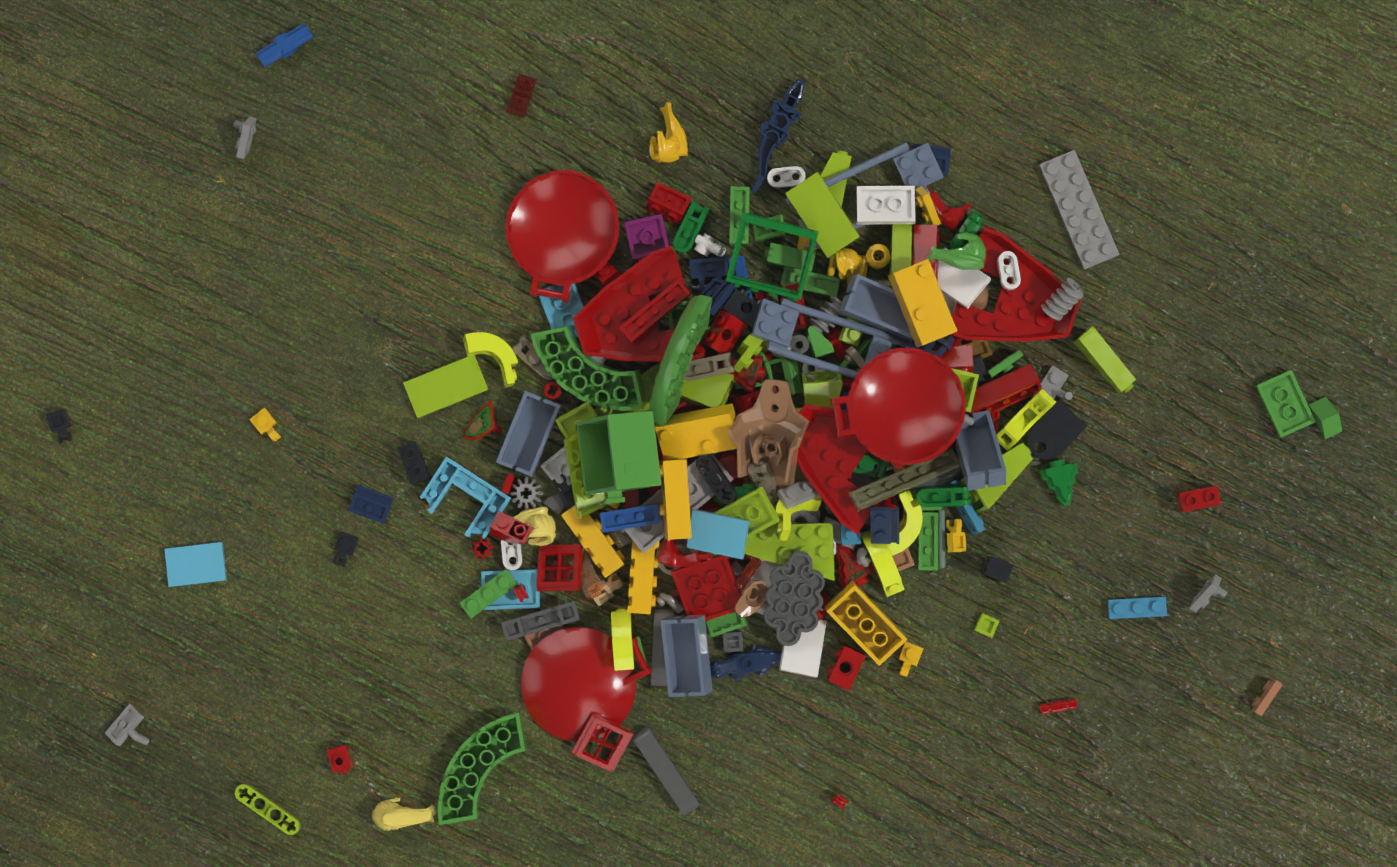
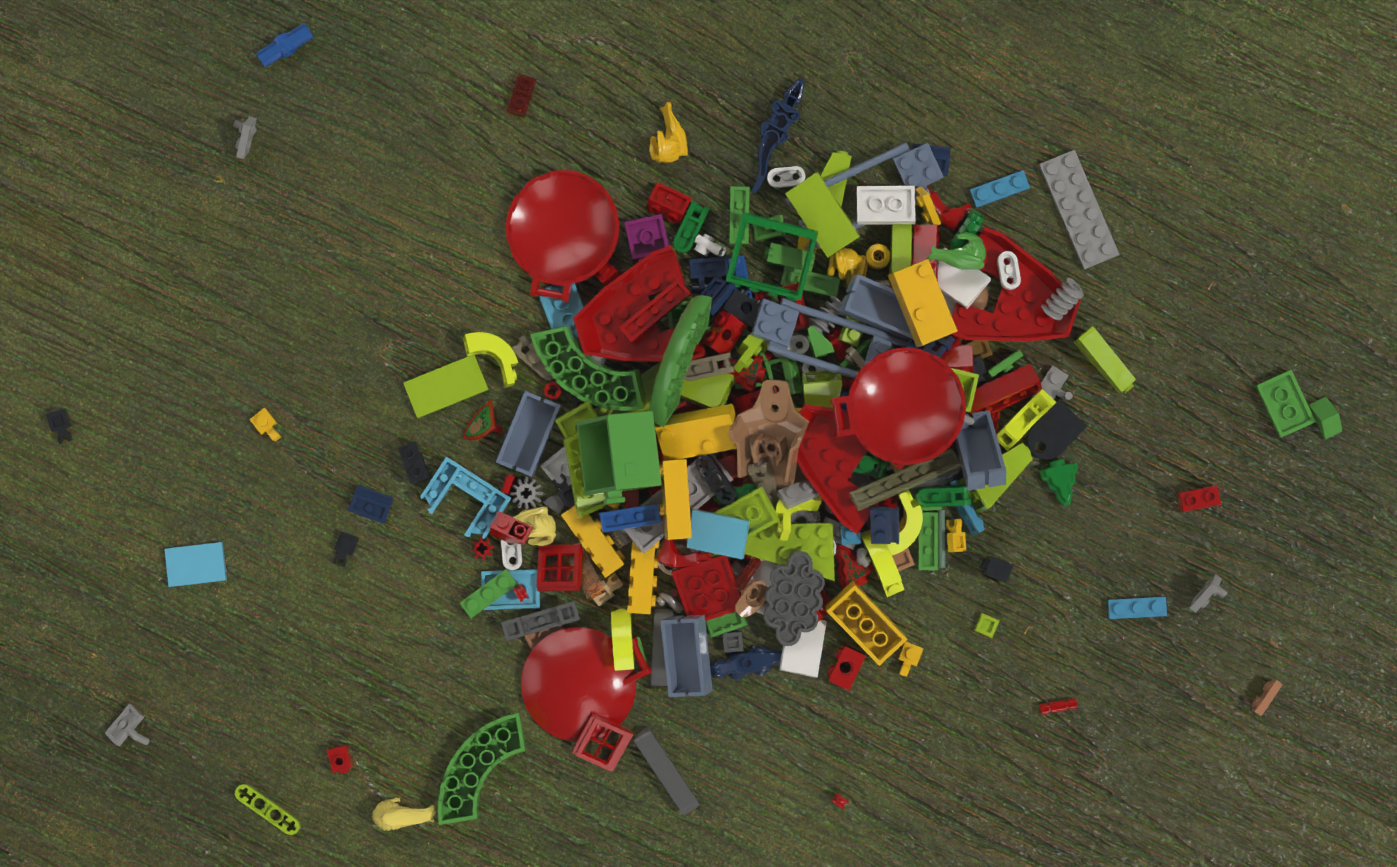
none -> dark azure plate [969,170,1030,208]

